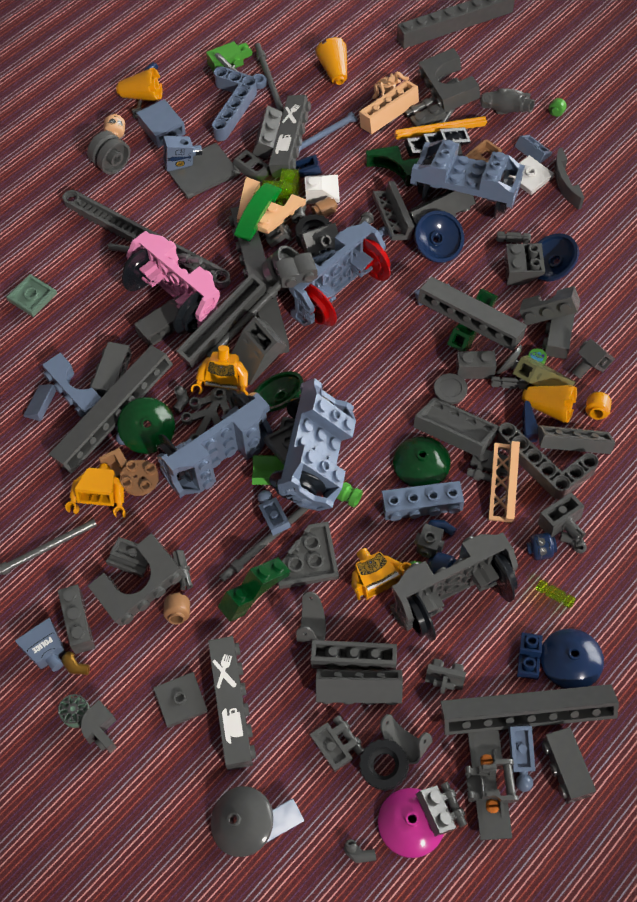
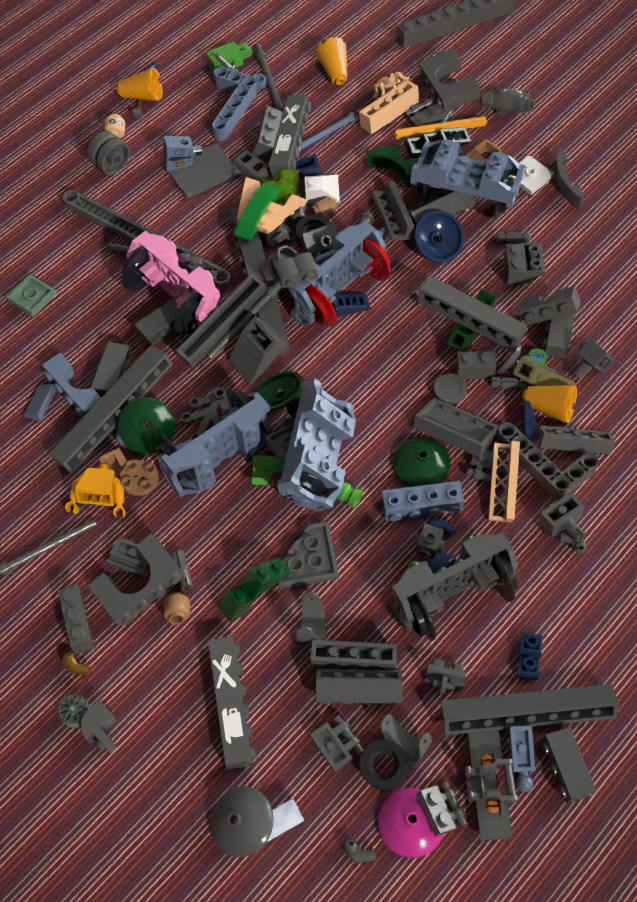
sand blue torso [15,618,66,672] -> none
sand blue brick [136,99,186,148] -> none
dark grey plate [153,672,208,728] -> none
dark grey arm [173,385,189,413] -> none
light orange torso [191,345,249,395] -> none
dark grey bar [219,507,309,582] -> none
sand blue plate [257,490,291,536] -> none
light orange torso [351,548,411,600] -> none
sand blue slope [515,135,552,163] -> none
dark blue head [526,533,557,561] -> none
dark blue dish [536,233,579,282] -> none
clear neon green axle [536,580,576,608] -> none
dark blue dish [540,628,604,689] -> none
bright green piece [549,98,567,117] -> none
light orange head [585,392,611,420] -> none
none -> dark blue slope [332,294,371,317]

